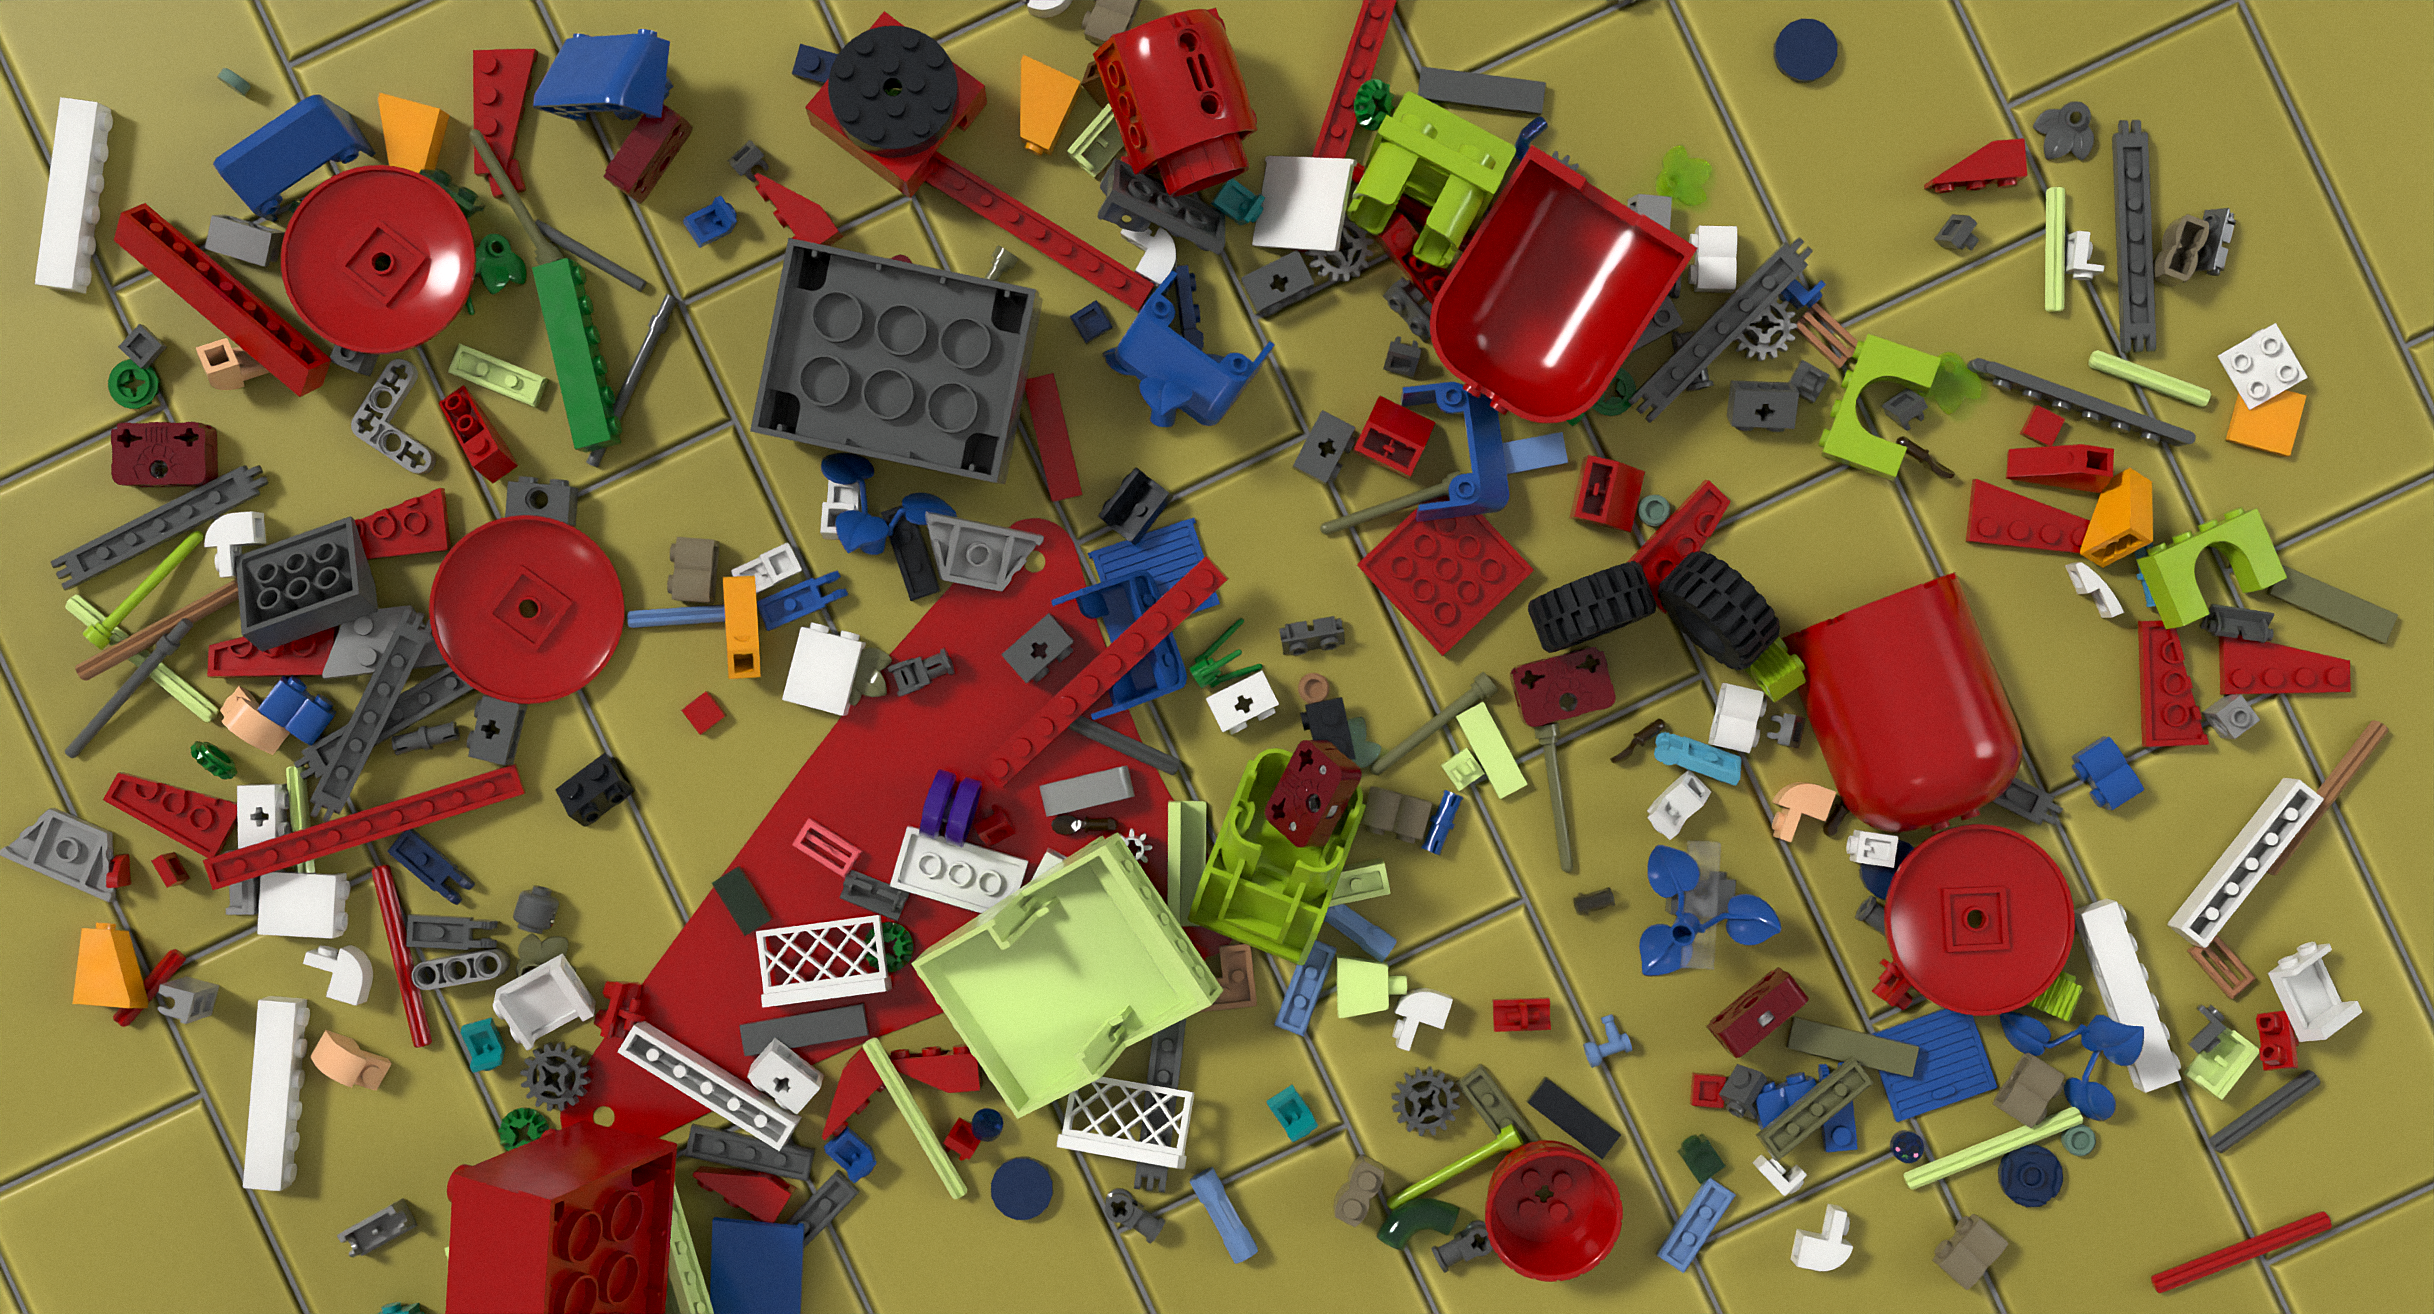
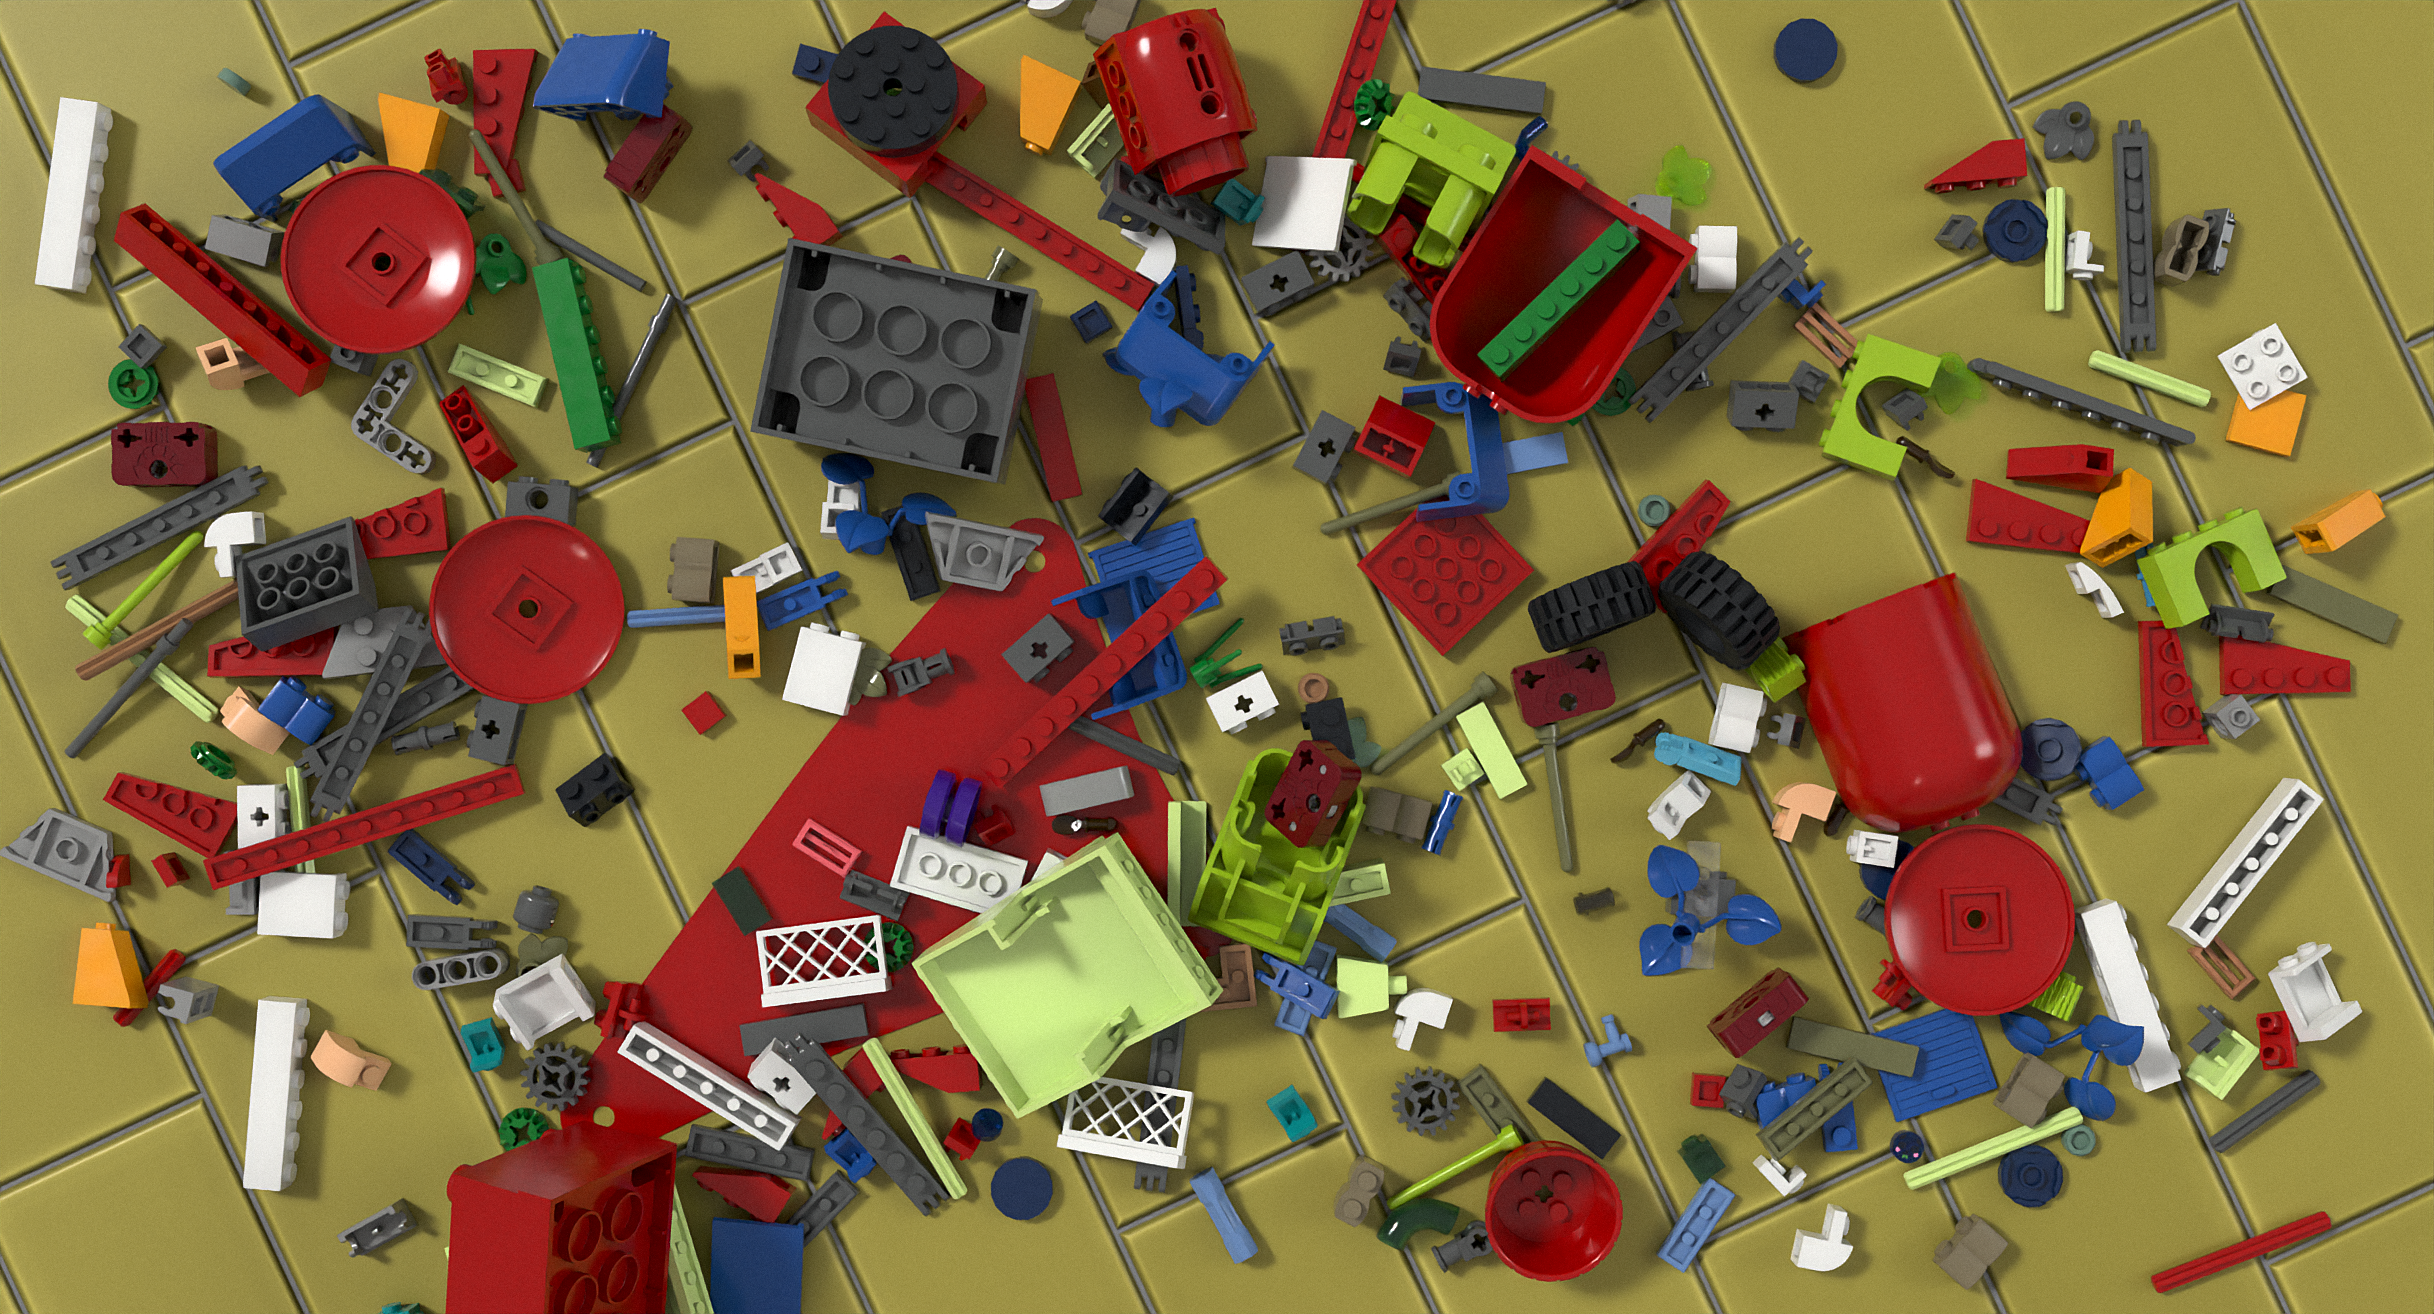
white brick [303,945,373,1005] -> none
red axle [371,865,432,1048] -> none
blue bracket [683,195,737,248] -> none
dark grey connector [1105,1188,1166,1244] -> none
white gear [1119,828,1152,863] -> none
red slope [1569,455,1645,533] -> none
light grey gear [1733,296,1797,361] -> none
red tile [2020,405,2065,447] -> none
medium nougat axle [2267,720,2389,876] -> none
none -> red hips [424,49,468,105]
none -> dark grey hinge [784,1032,951,1217]
none -> blue hinge [1254,952,1340,1019]
none -> green brick [1477,219,1640,383]
none -> dark blue tile [1982,199,2048,263]
none -> dark blue tile [2020,718,2082,781]
none -> light orange slope [2291,489,2386,554]

